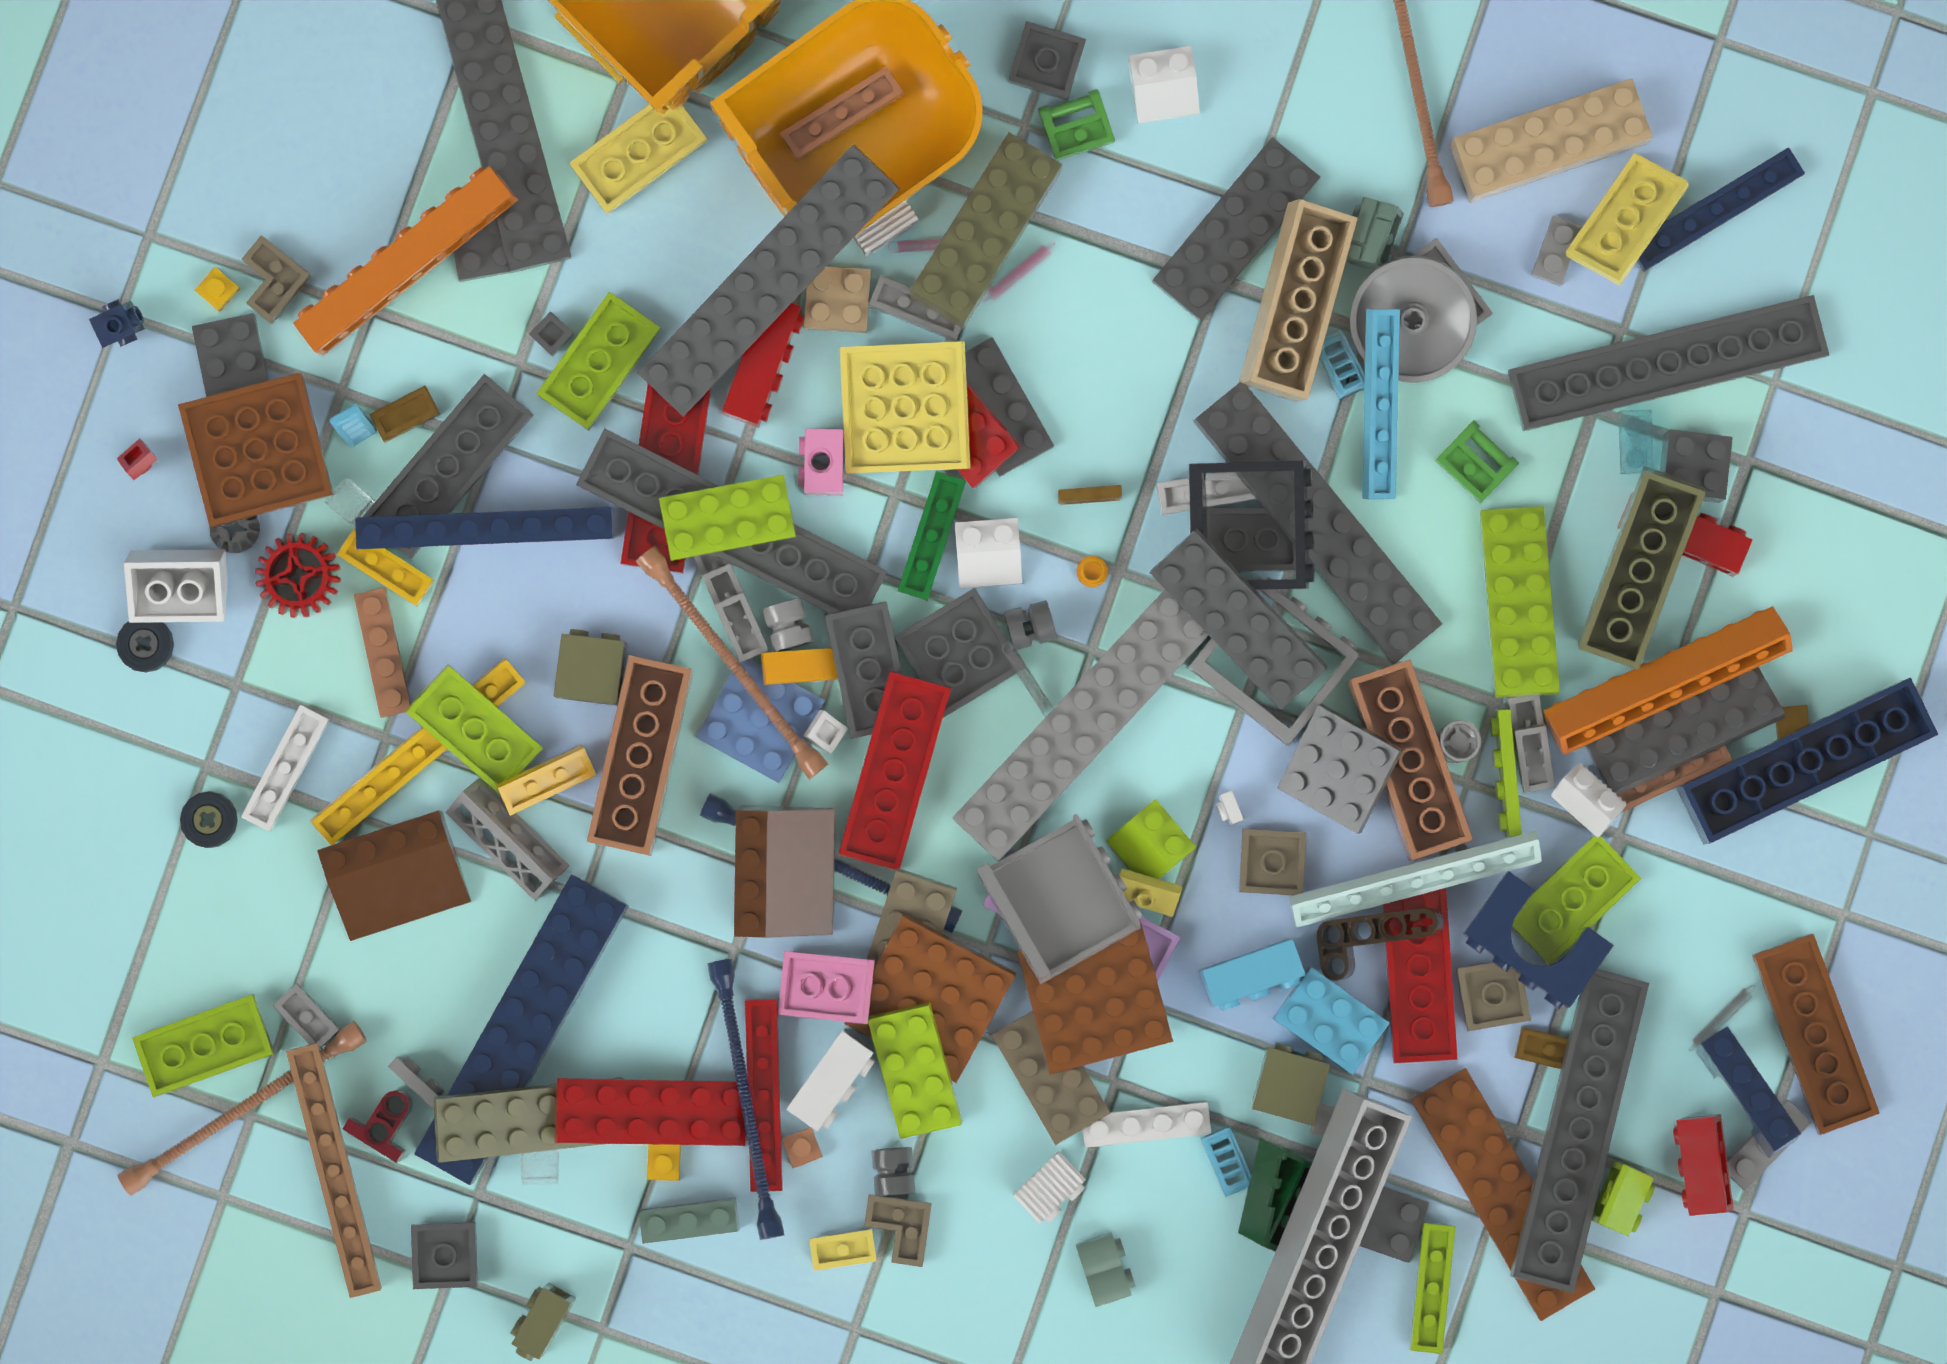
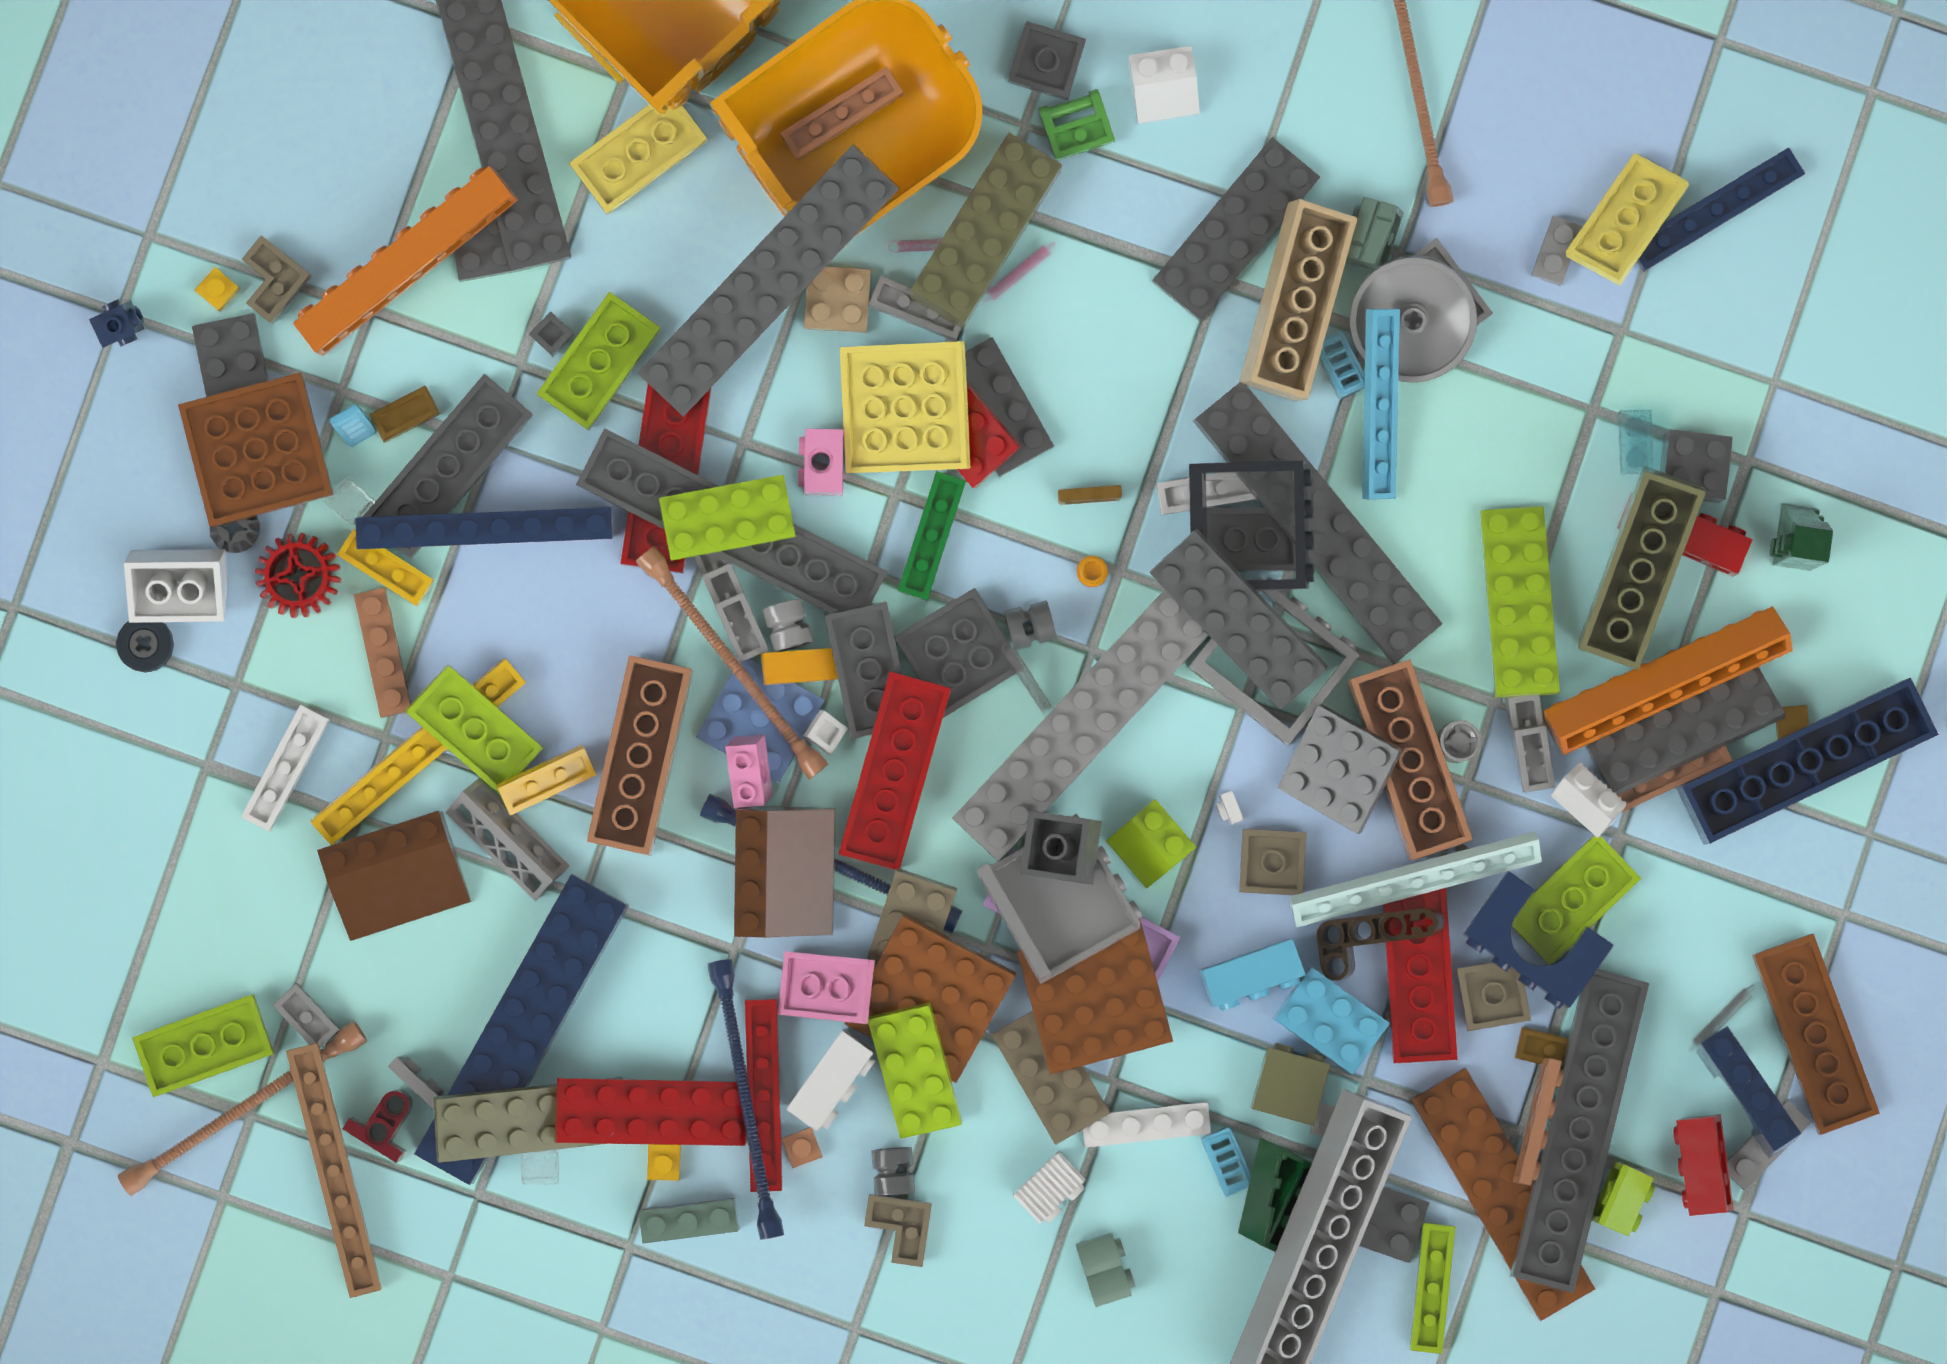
red plate [117,438,158,480] -> none
black bush [180,791,238,848] -> none
dark grey plate [411,1222,478,1289] -> none
olive brick [510,1283,576,1361] -> none
olive brick [553,629,627,706] -> none
red brick [722,303,805,428] -> none
light yellow plate [809,1229,877,1271] -> none
white brick [853,200,918,257] -> none
white slope [955,518,1022,589] -> none
light yellow plate [1120,868,1183,917] -> none
bright green plate [1435,420,1519,504] -> none
tan brick [1449,78,1653,203] -> none
lime plate [1490,709,1522,838] -> none
dark grey plate [1508,295,1830,432] -> none
none -> bright pink brick [725,734,773,808]
none -> dark grey brick [1020,811,1102,885]
none -> nougat plate [1512,1058,1564,1186]
none -> dark green wedge [1769,503,1833,571]

